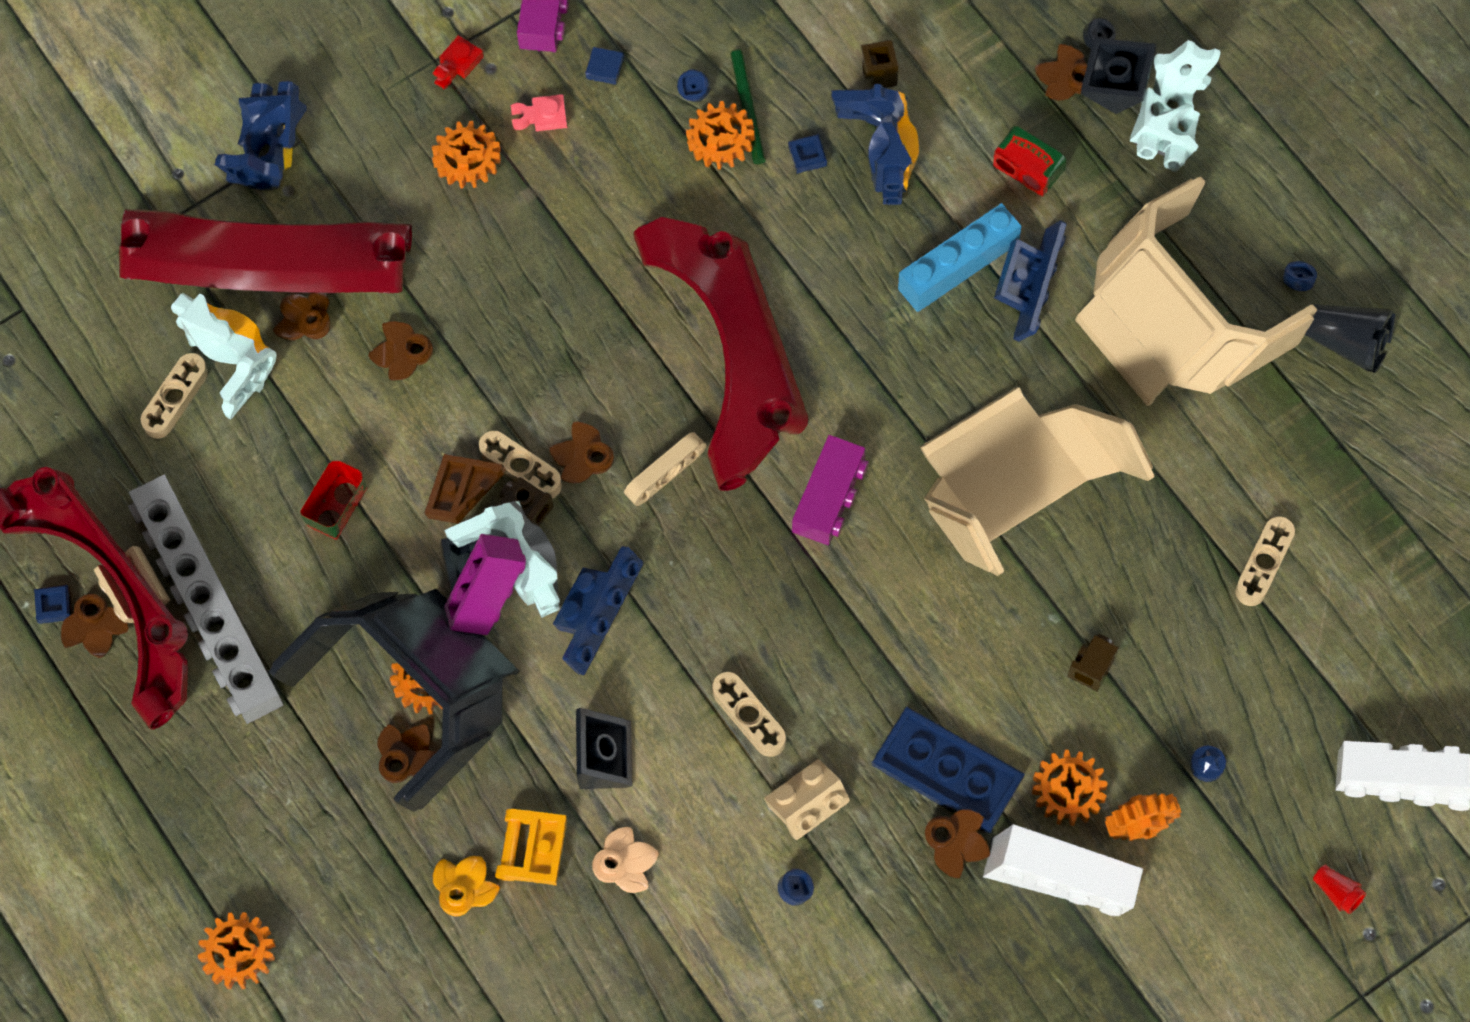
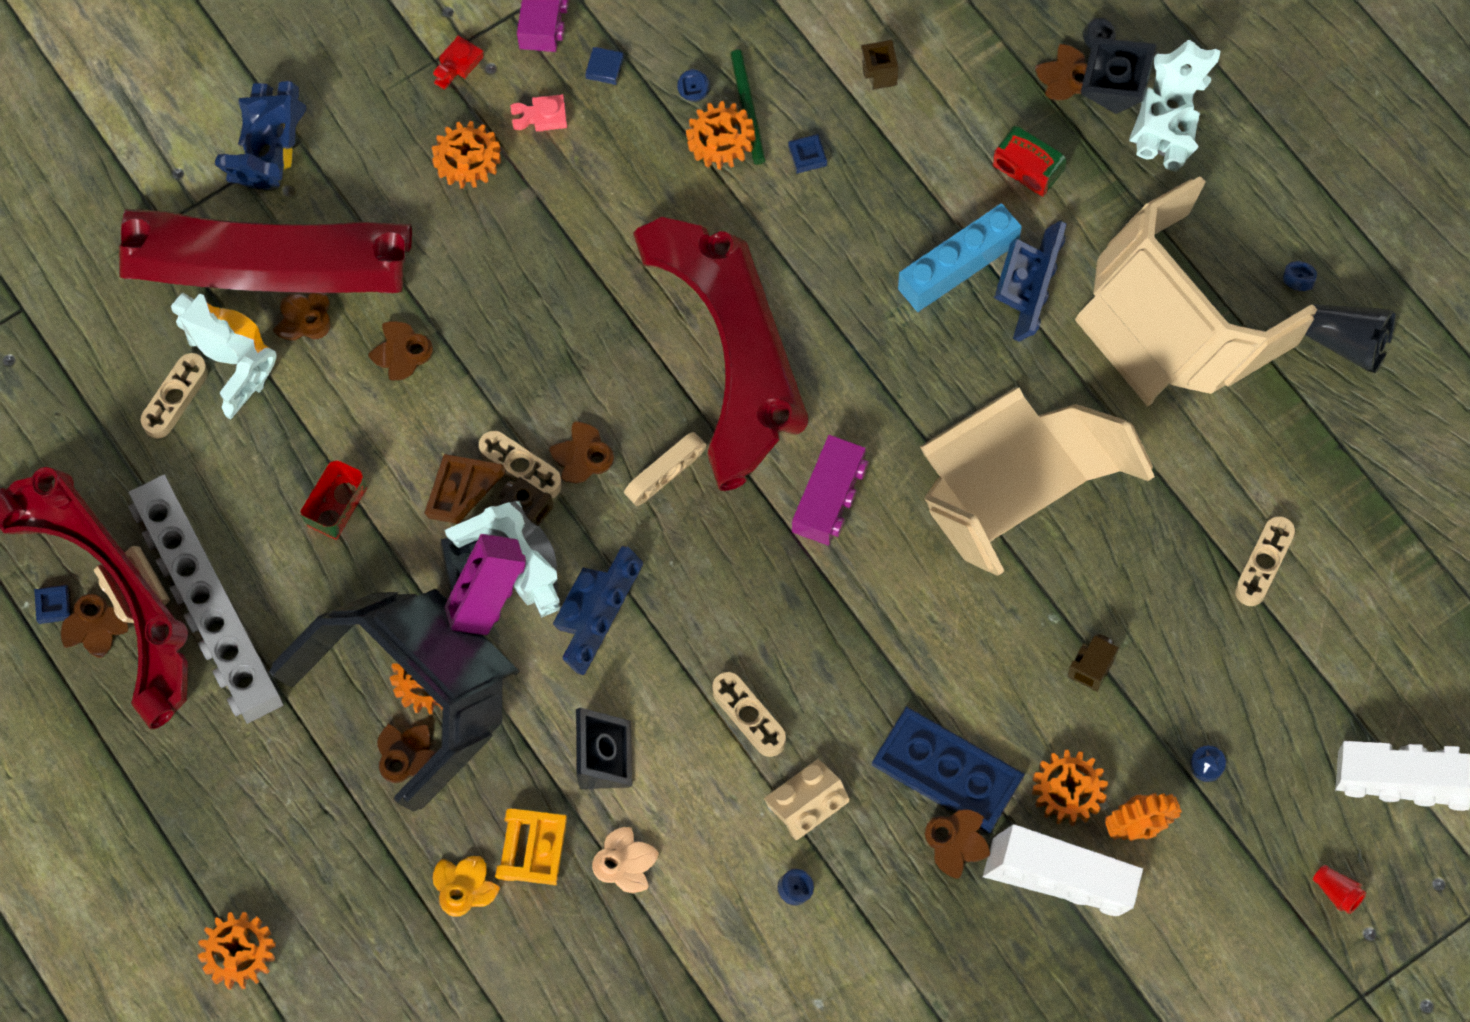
dark blue hips [831,84,919,205] -> none

